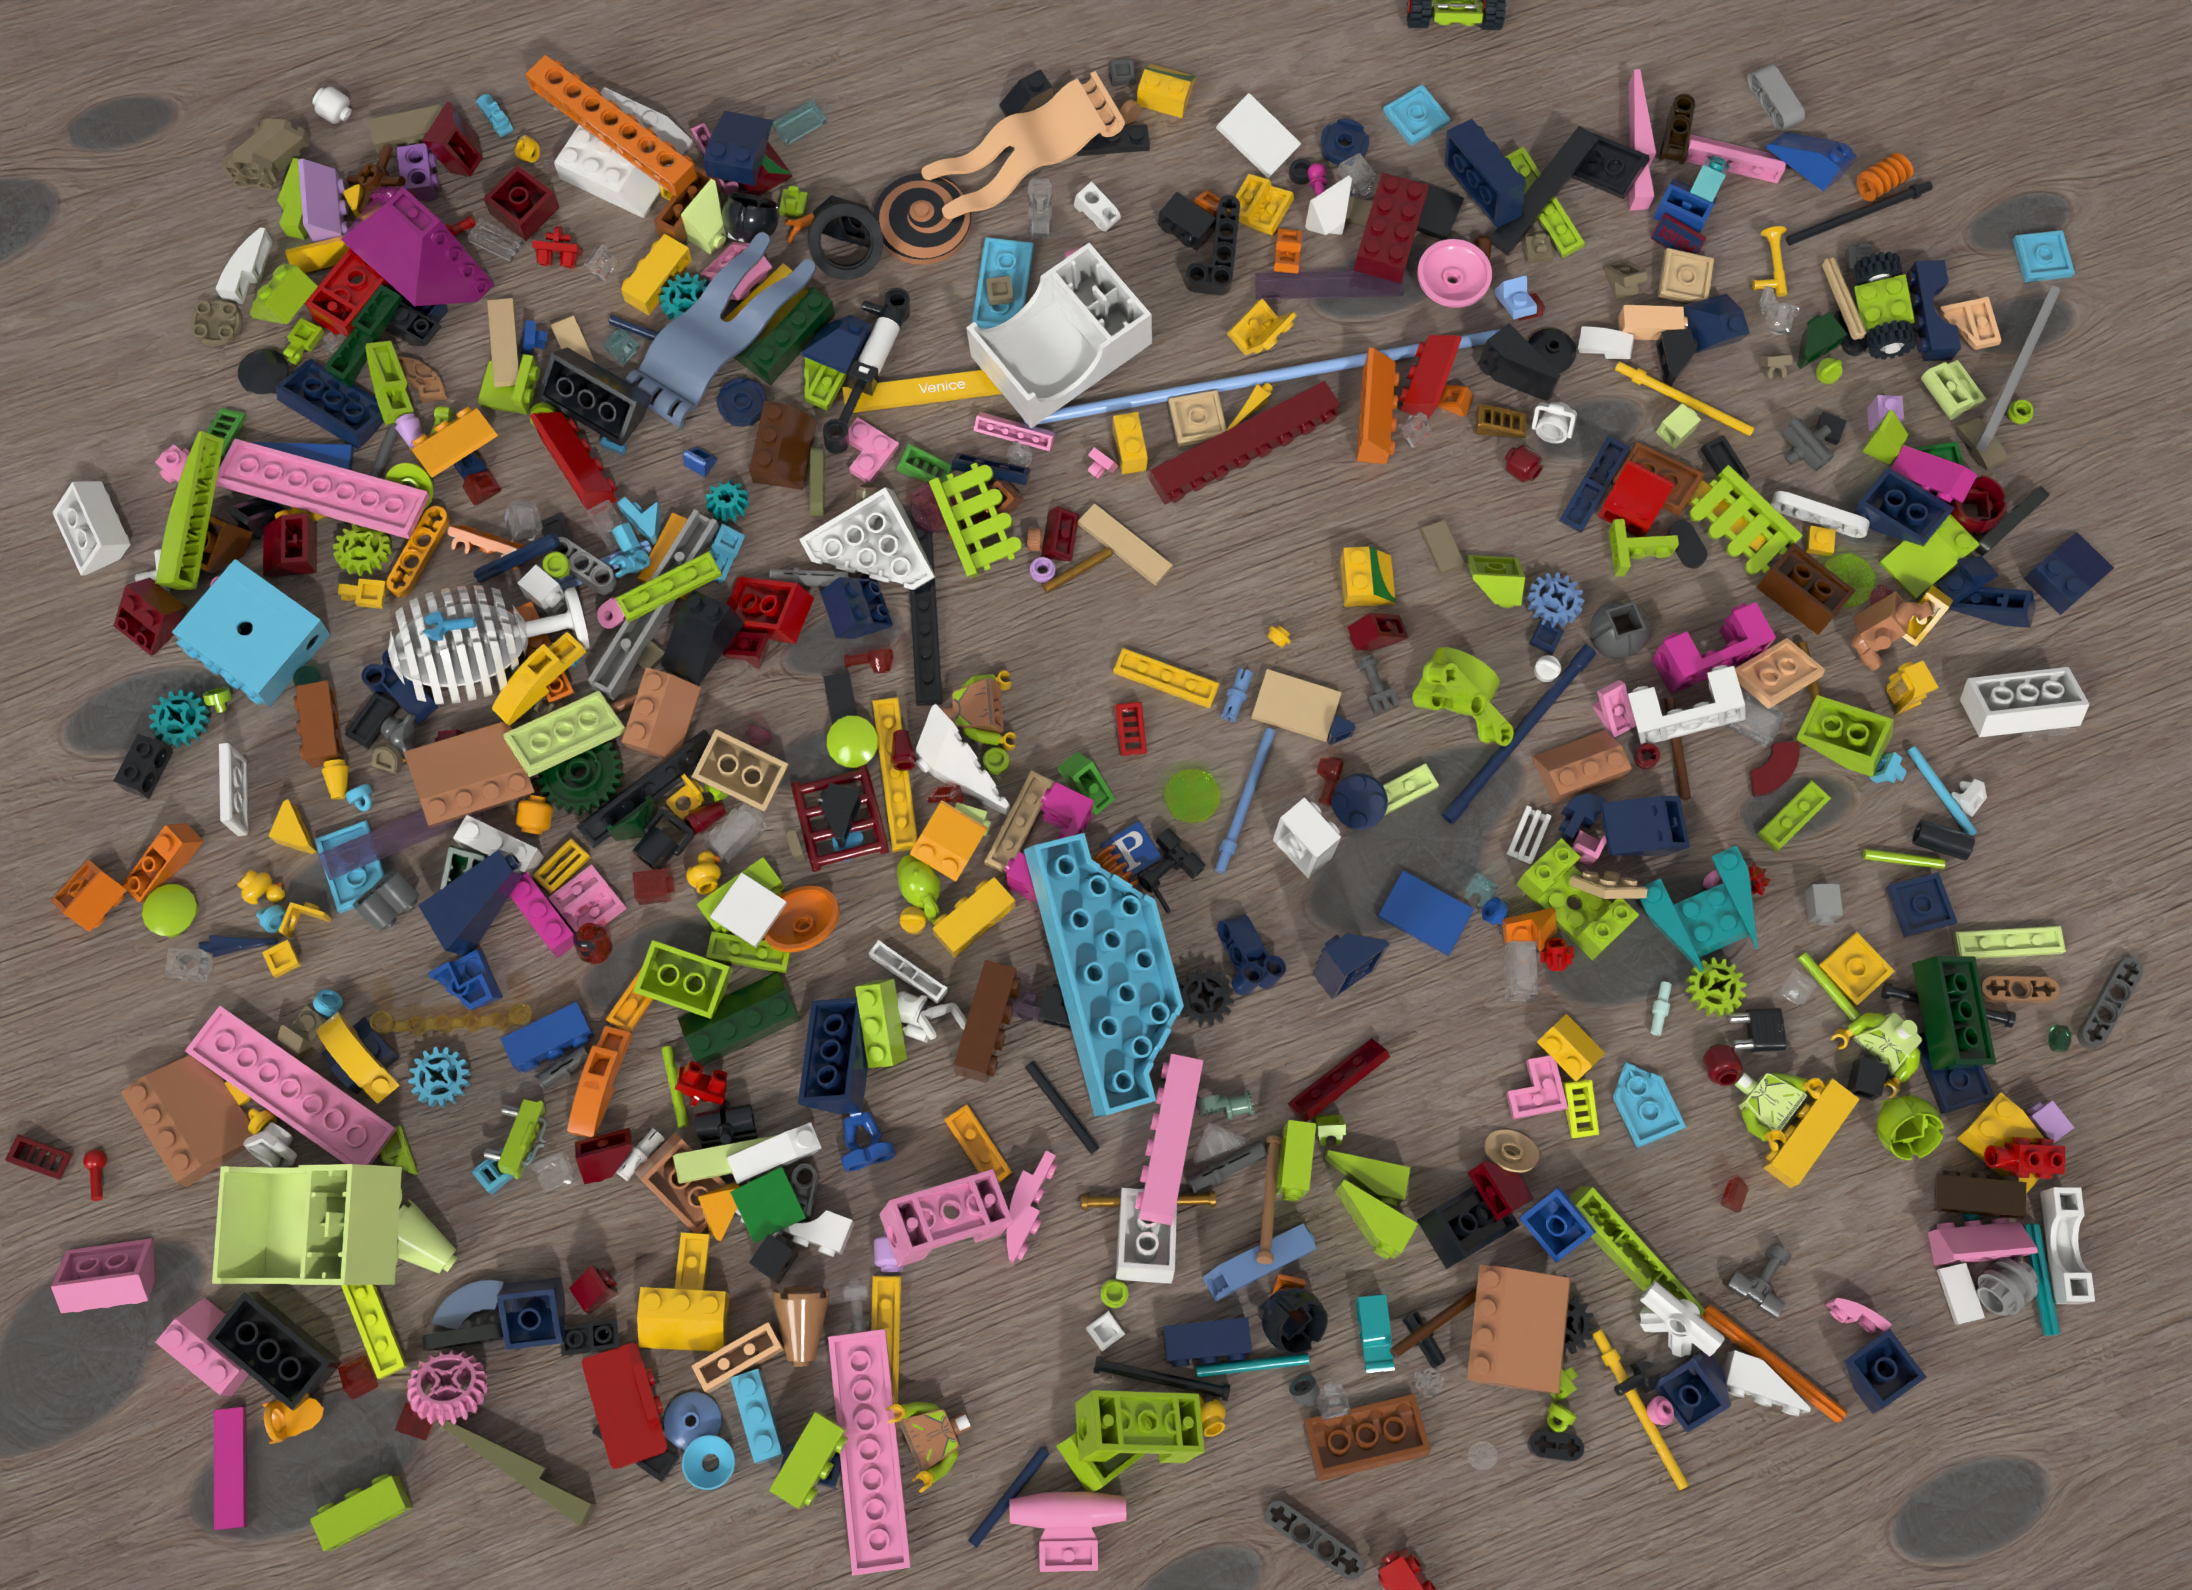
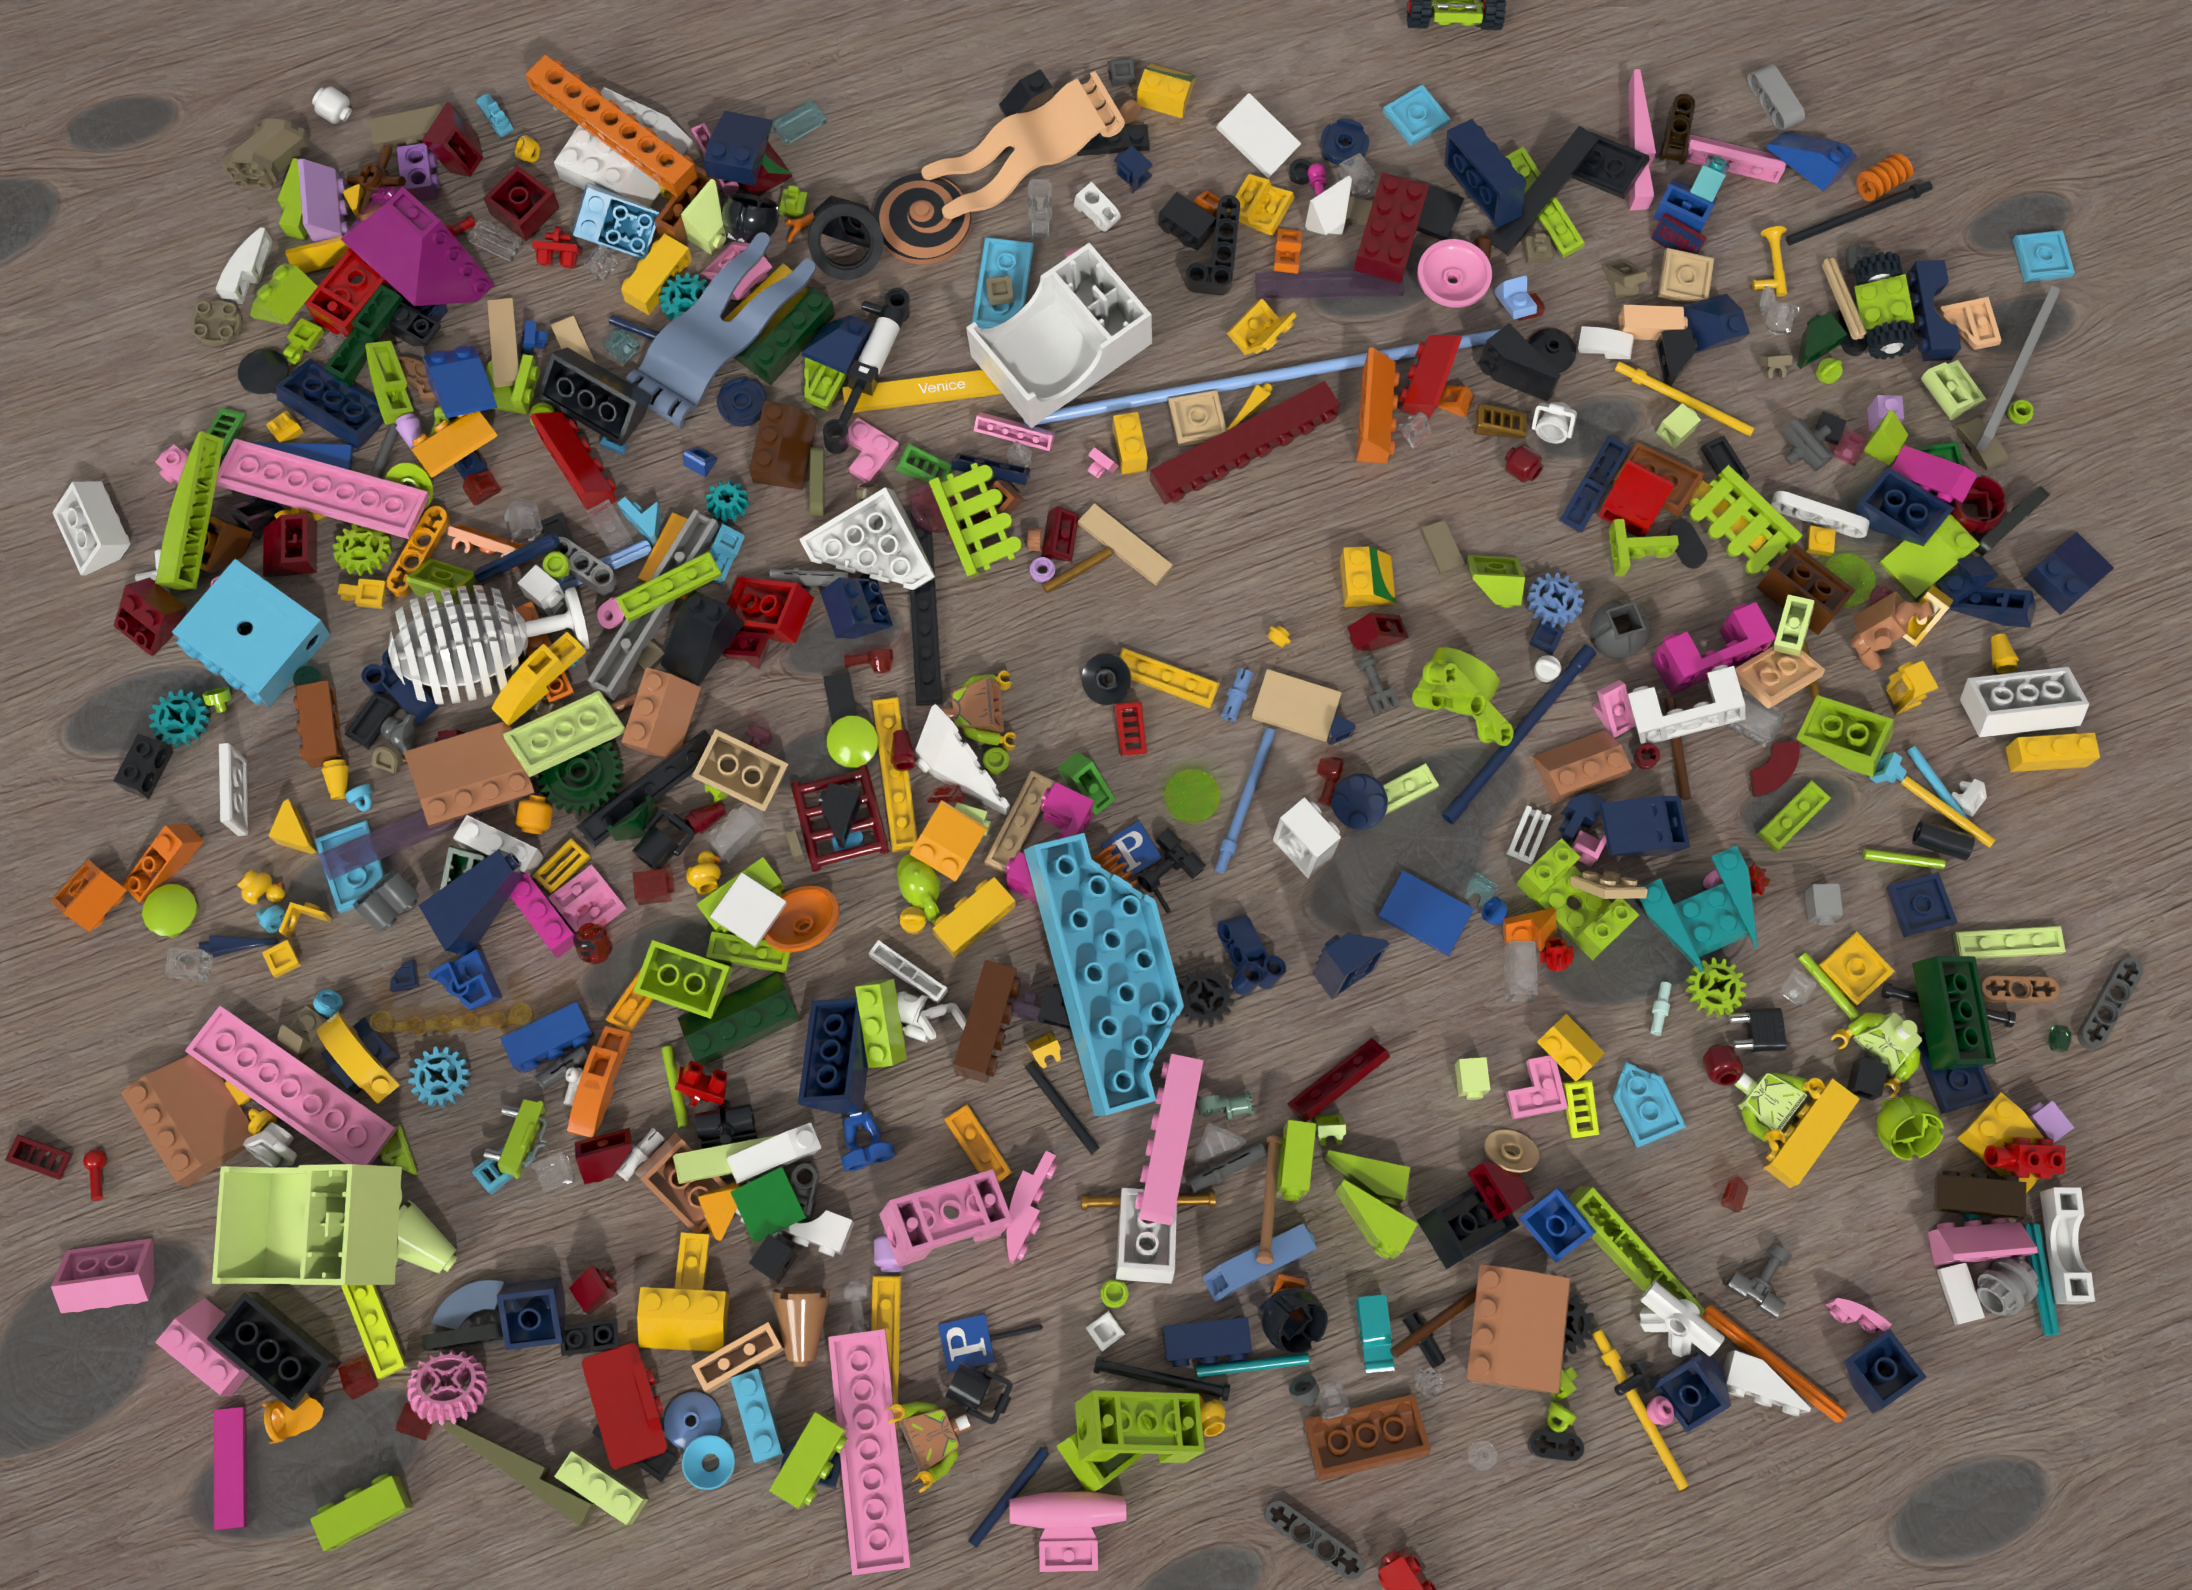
dark azure bar [423,612,476,641] -> none
medium azure bar [609,523,650,578] -> none
yellow bracket [666,774,705,820] -> none
none -> yellow tile [266,410,304,443]
none -> dark blue tile [390,959,420,993]
none -> lime slope [406,558,477,605]
none -> blue slope [423,346,497,418]
none -> yellowish green brick [554,1451,649,1525]
none -> white arm [563,1067,583,1106]
none -> dark azure slope [572,182,660,259]
none -> blue piece [938,1314,1043,1373]
none -> black piece [945,1362,1013,1424]
none -> yellow tile [1026,1032,1061,1068]
none -> black dish [1082,653,1132,705]
none -> dark blue window [1114,146,1153,194]
none -> yellowish green brick [1455,1057,1490,1100]
none -> yellowish green brick [1774,595,1814,657]
none -> clear pink tile [1833,431,1868,466]
none -> yellow bar [1901,776,1996,848]
none -> yellow cone [1990,634,2019,674]
none -> yellow brick [2005,733,2100,772]

